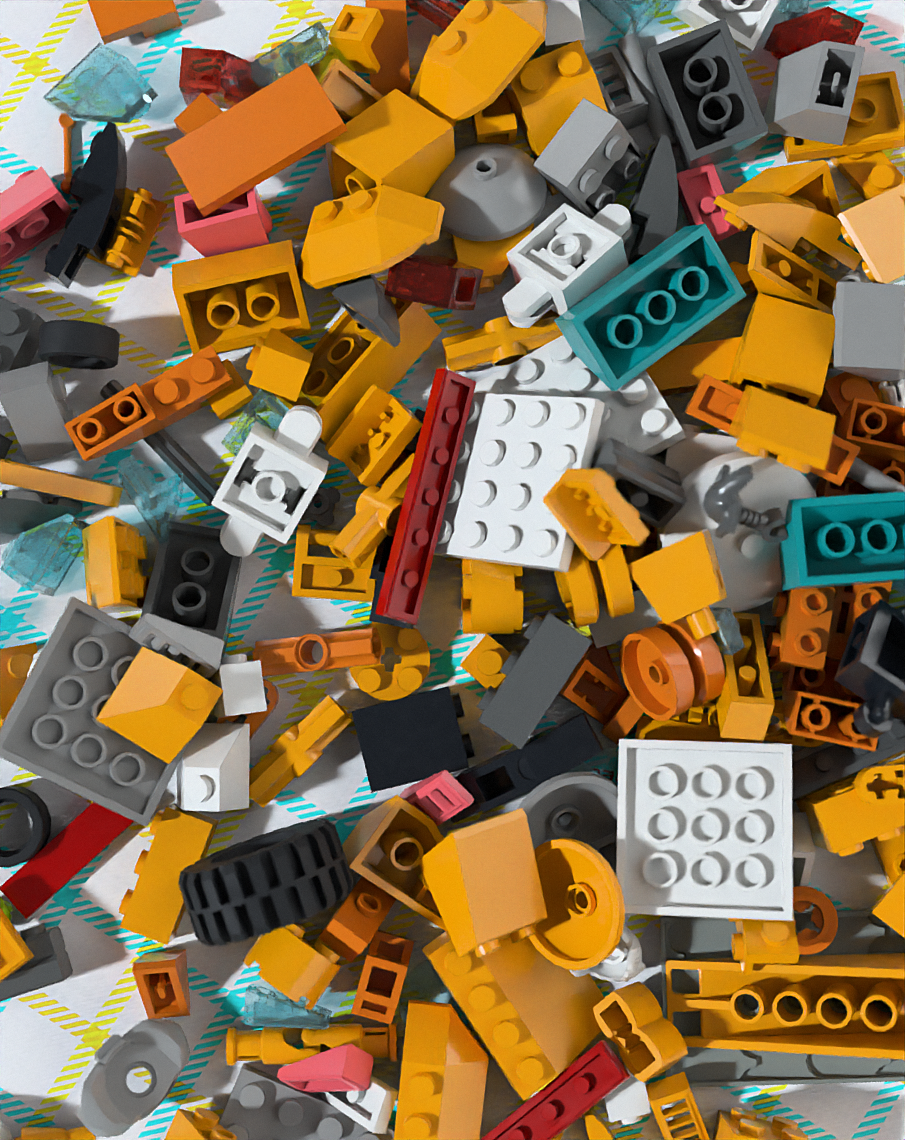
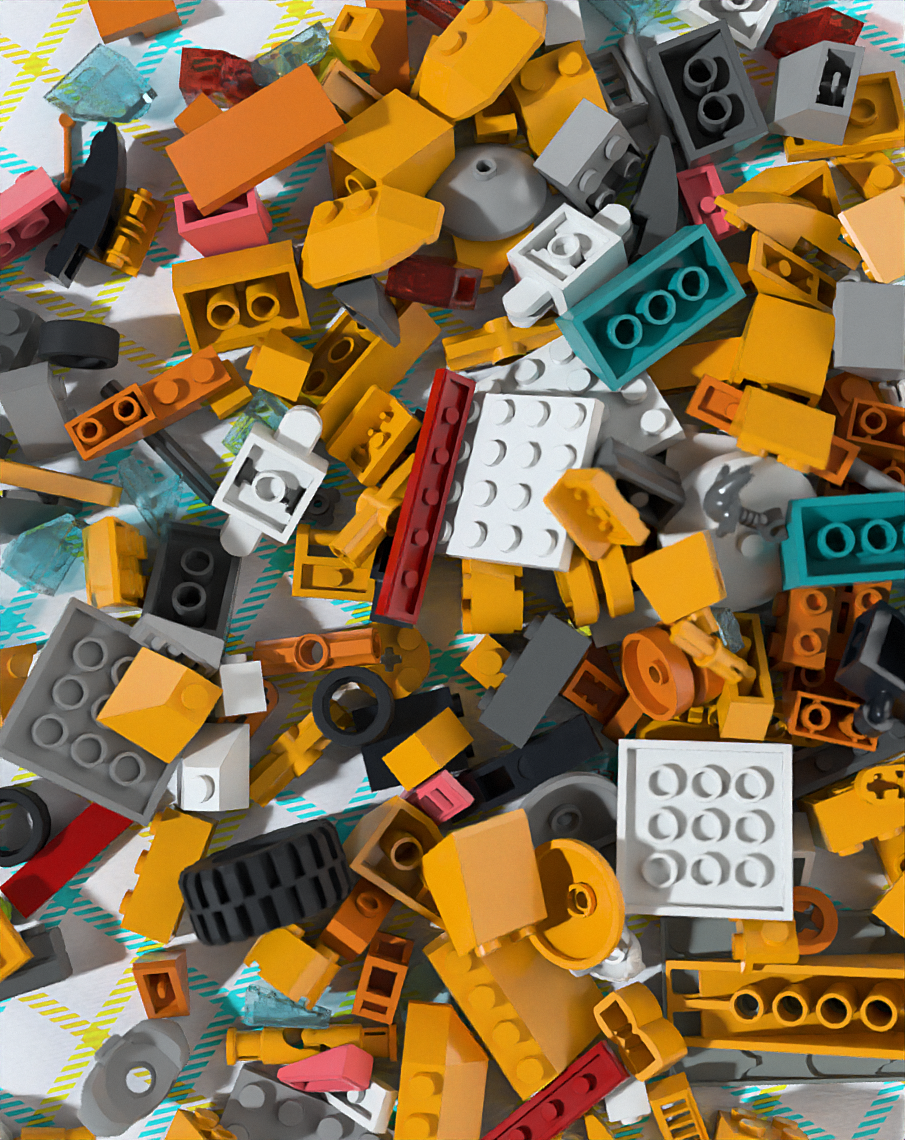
none -> black tyre [312,666,395,748]
none -> light orange slope [382,707,474,792]
none -> light orange axle [670,620,748,684]

